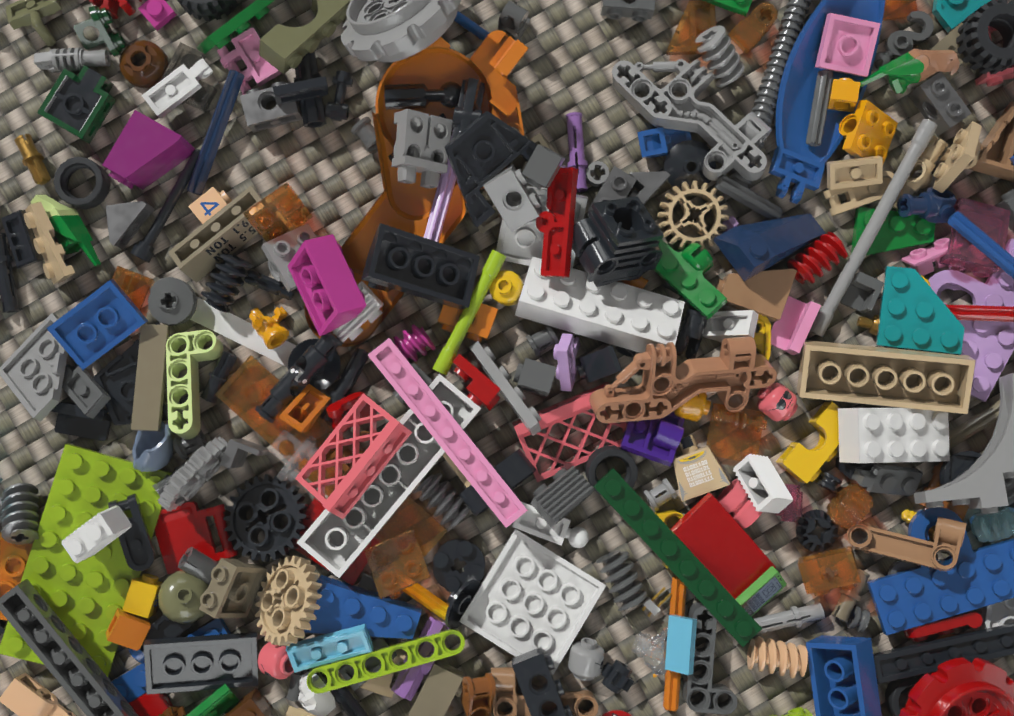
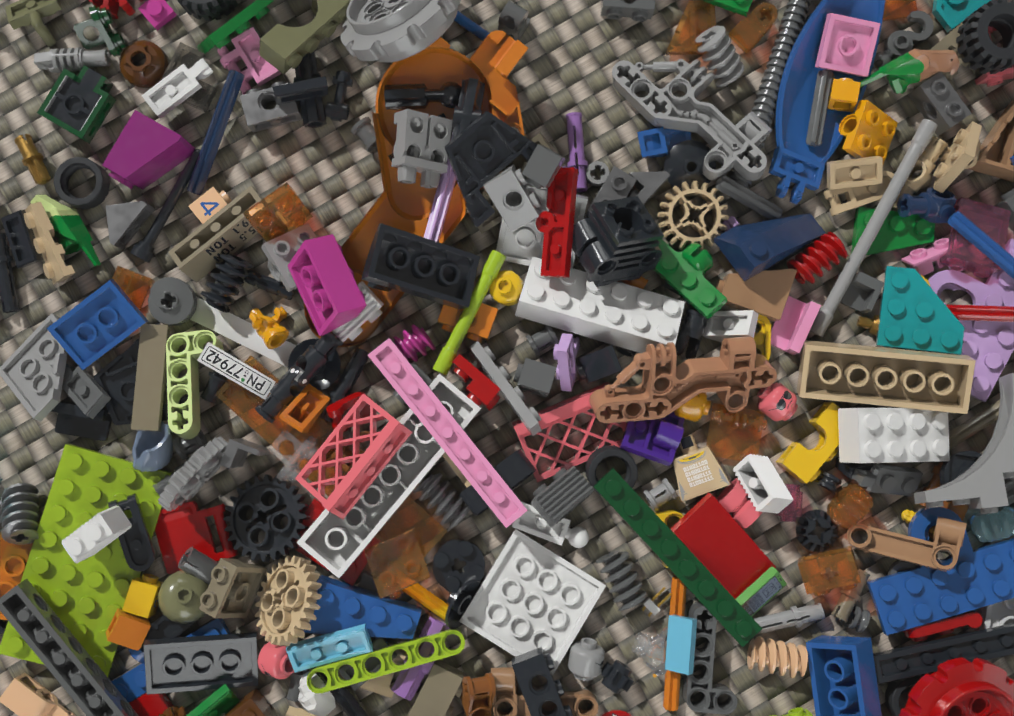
none -> white sticker [197,342,276,399]

